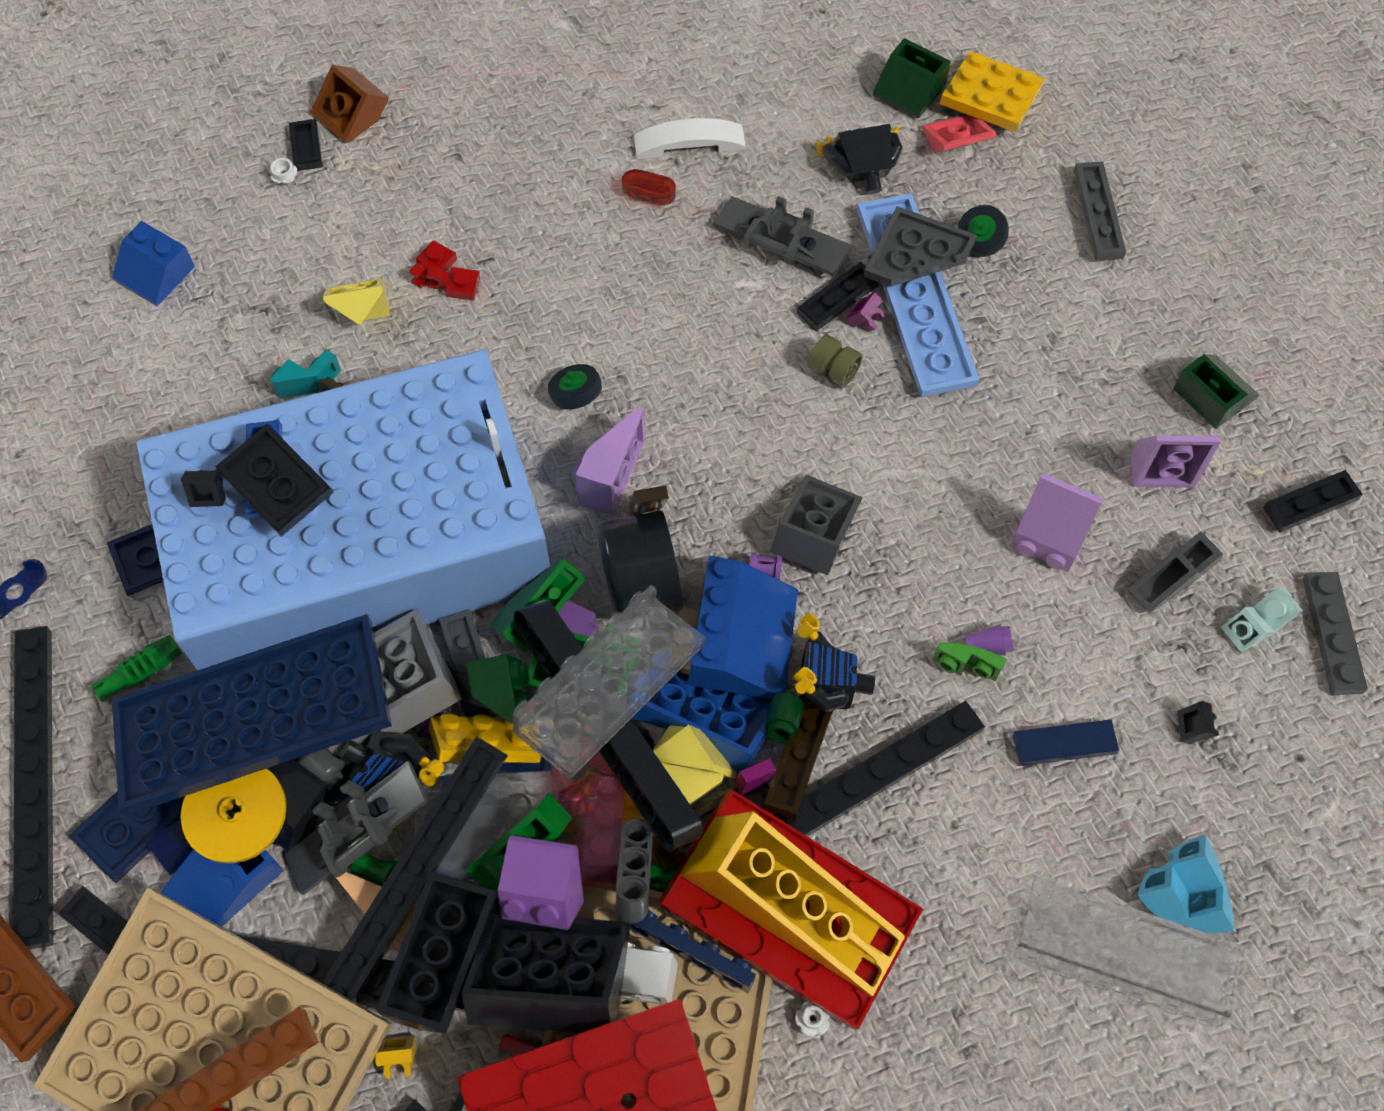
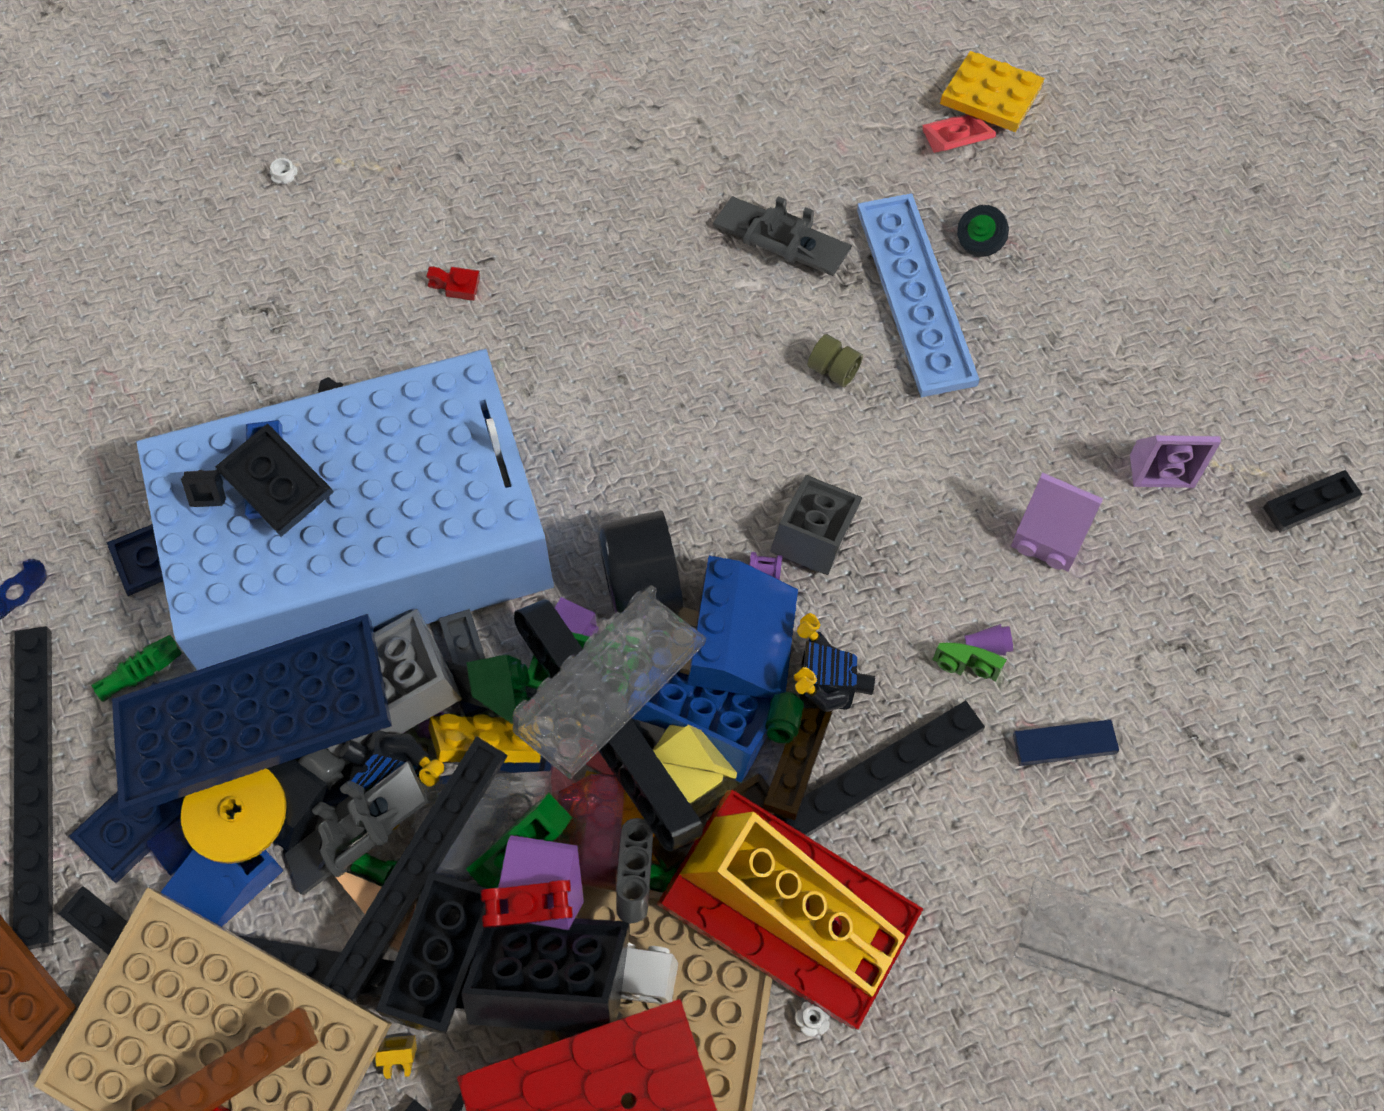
blue slope [112,221,195,306] -> none
teal slope [269,349,341,399] -> none
black tile [289,119,323,171] -> none
dark orange slope [310,64,389,143] -> none
light yellow slope [323,278,390,326] -> none
red plate [409,240,457,288] -> none
green slope [490,557,587,653] -> none
red tile [498,1033,537,1057] -> none
black wheel [548,364,602,409] -> none
lavender slope [573,407,645,515] -> none
clear red plate [622,169,676,205] -> none
dark brown plate [629,486,669,515] -> none
dark blue plate [630,909,756,994] -> none
white slope [634,118,746,160] -> none
magenta tile [735,758,776,795] -> none
black tile [797,262,880,332] -> none
black torso [815,124,903,195] -> none
magenta tile [845,292,885,332] -> none
dark grey plate [863,206,977,287] -> none
dark green slope [873,38,951,118] -> none
dark grey plate [1073,161,1126,261] -> none
dark grey slope [1127,531,1223,614] -> none
medium azure brick [1138,834,1234,933] -> none
dark green slope [1173,354,1259,429] -> none
black tile [1177,701,1219,744] -> none
light aqua slope [1221,586,1303,652] -> none
dark grey plate [1303,572,1368,696] -> none
none -> red plate [481,880,573,927]

